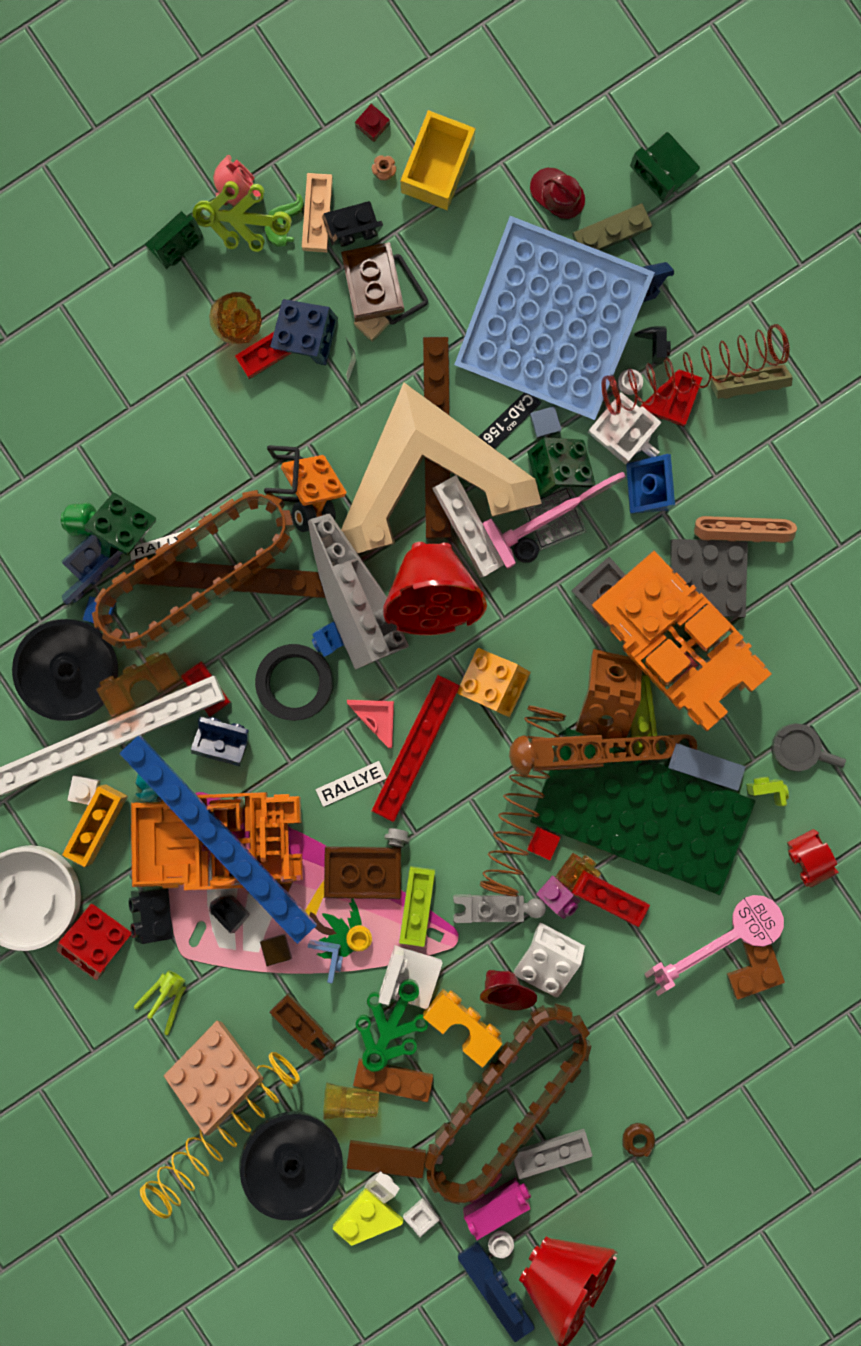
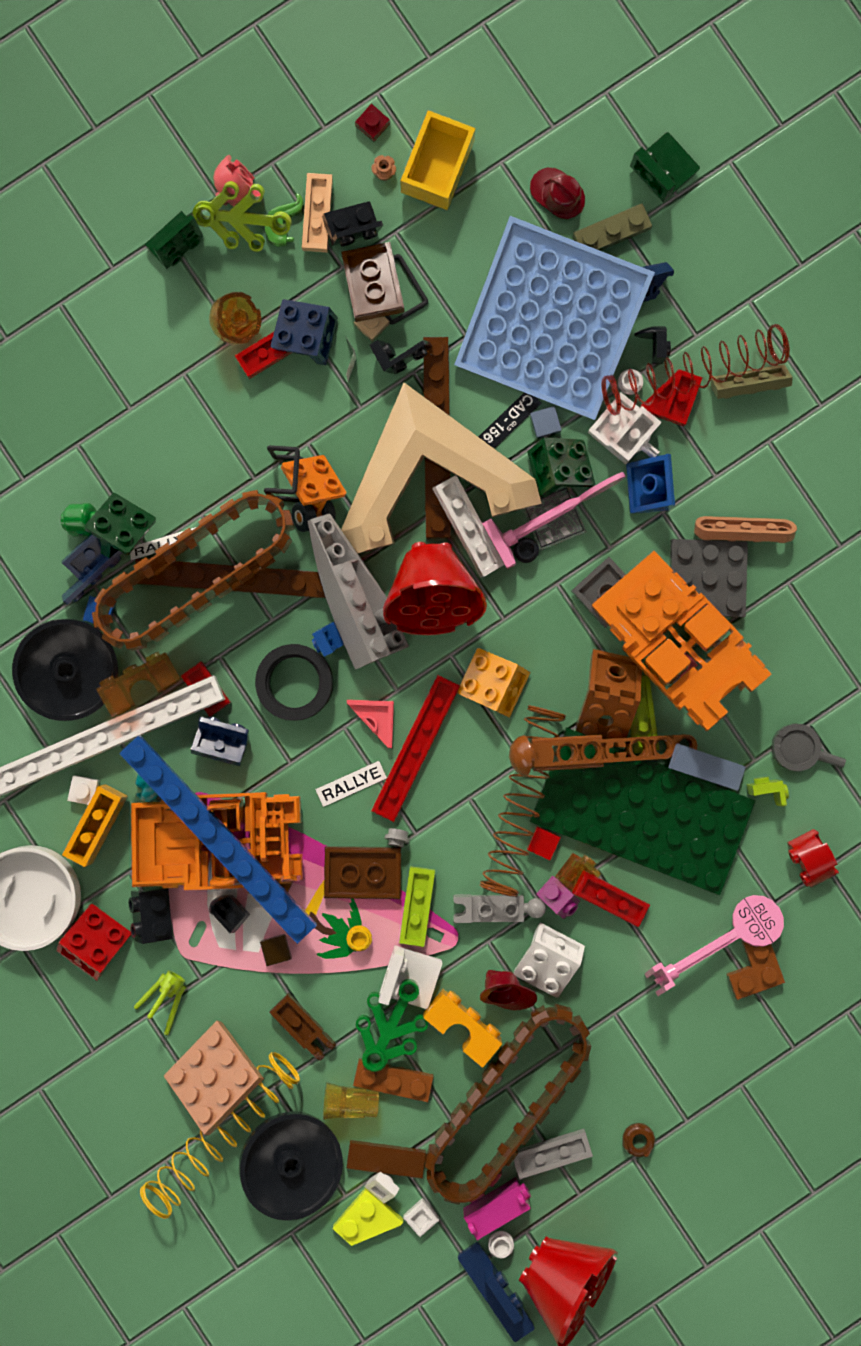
medium blue bracket [308,939,343,983] -> none
none -> black bracket [370,339,433,374]

